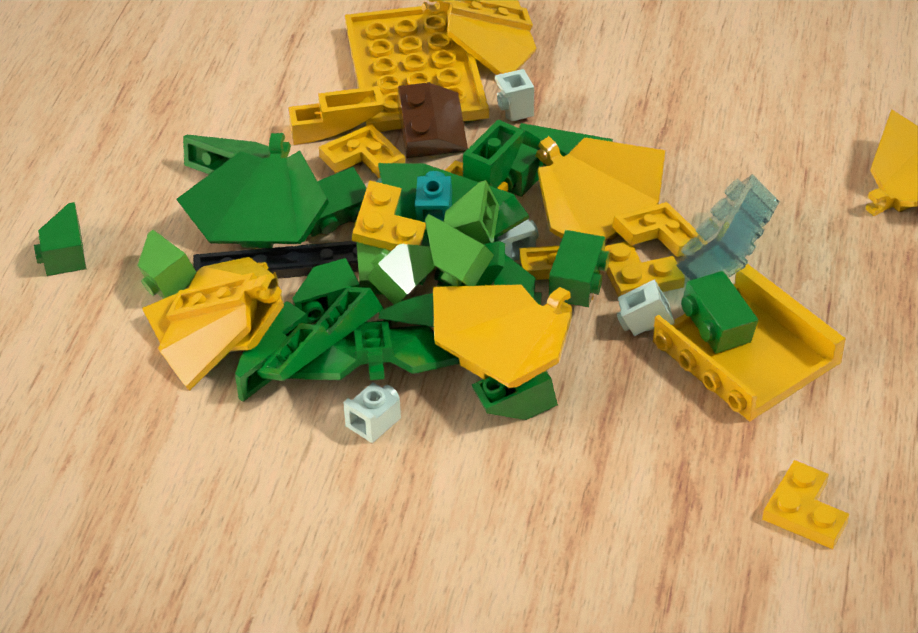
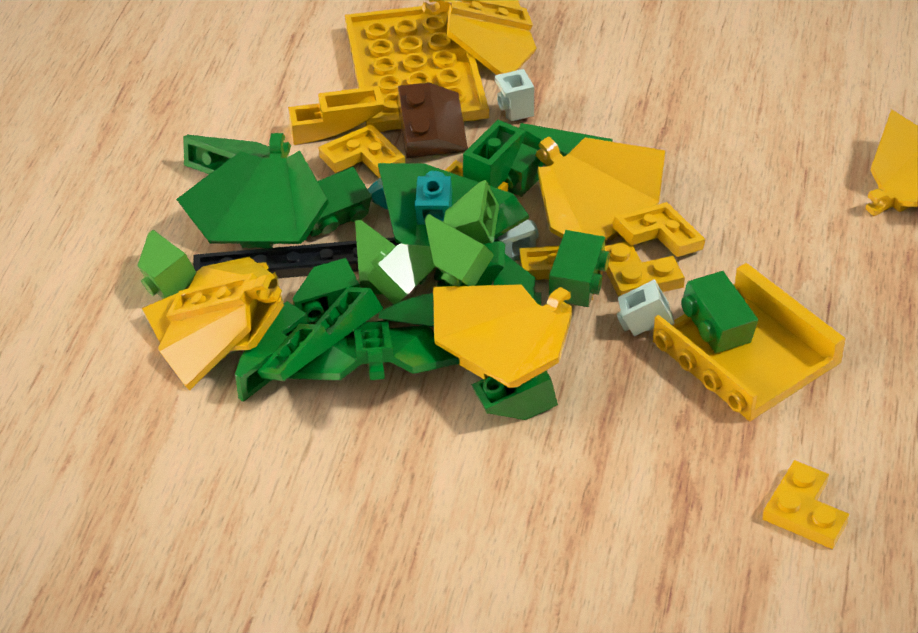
green slope [34,202,87,276] -> none
light aqua brick [343,382,401,443] -> none
yellow plate [352,180,426,251] -> none
clear light blue wedge [676,174,780,280] -> none

